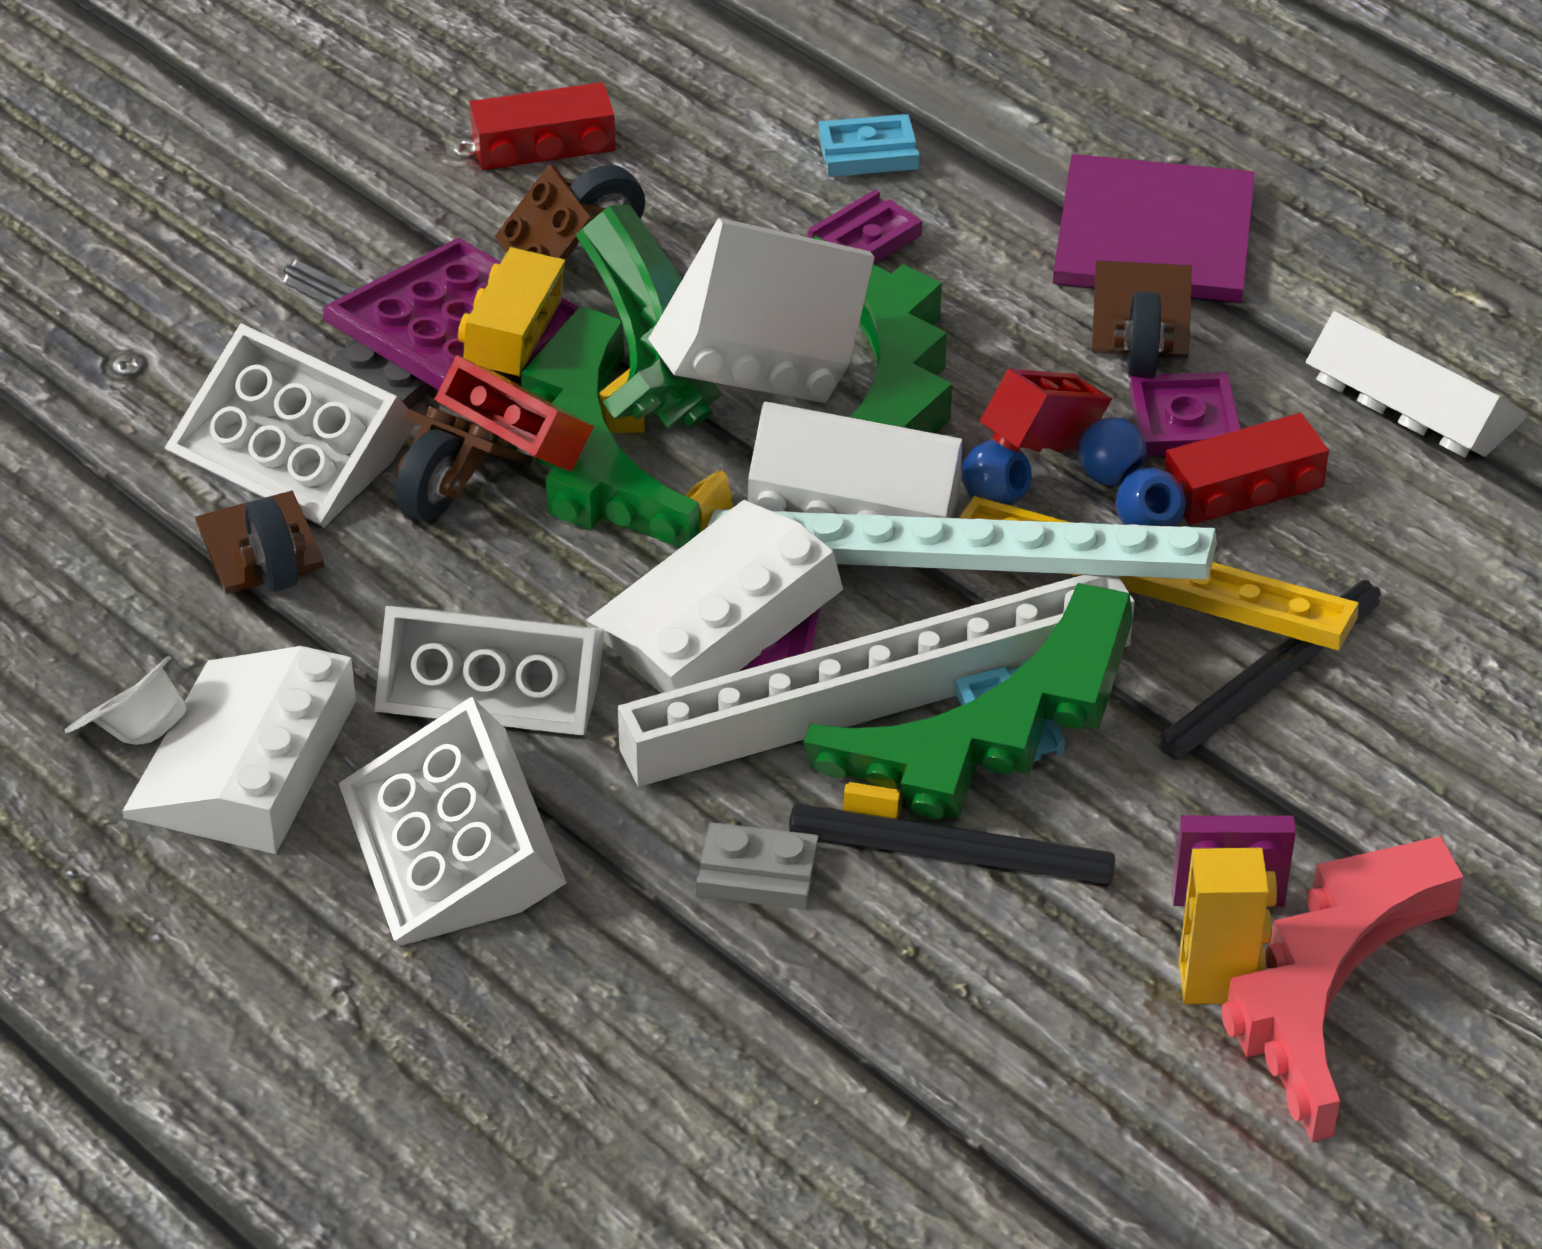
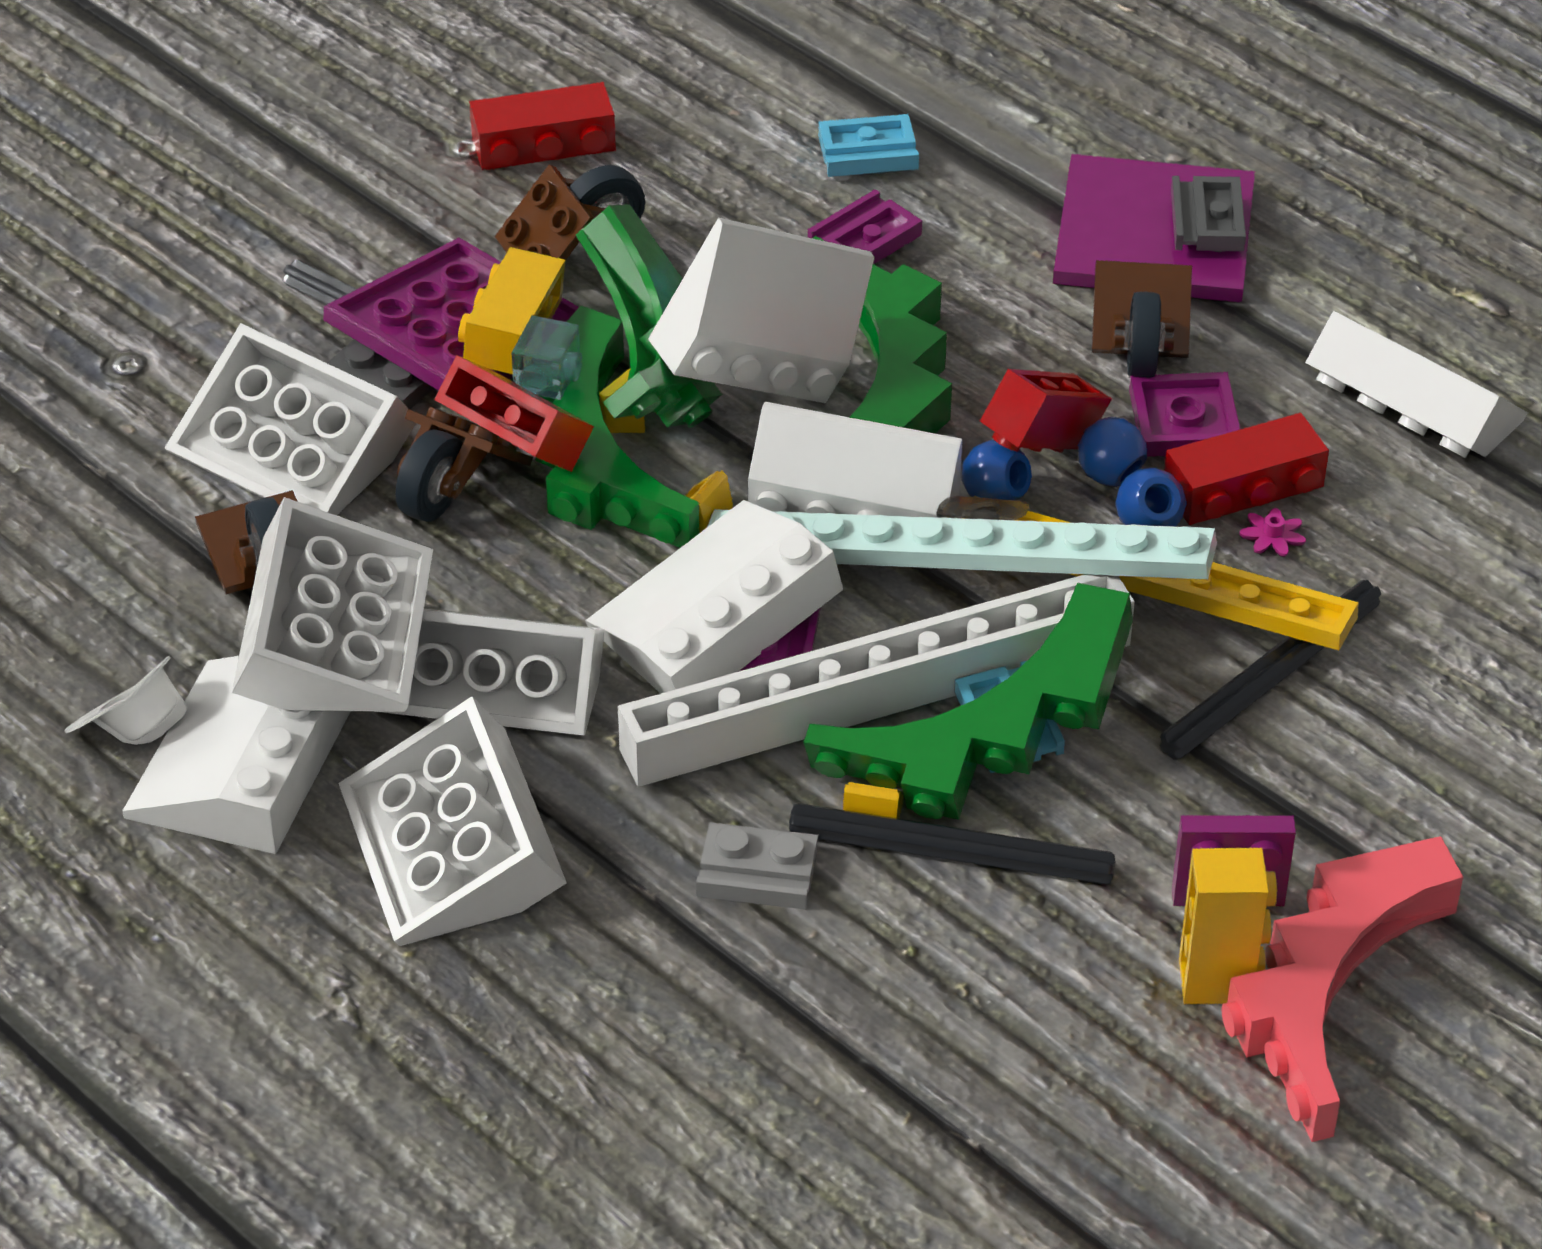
none -> white slope [232,497,433,712]
none -> clear light blue brick [512,315,582,400]
none -> clear smoke piece [936,496,1029,521]
none -> dark grey plate [1171,176,1246,252]
none -> dark pink plant [1239,508,1306,557]

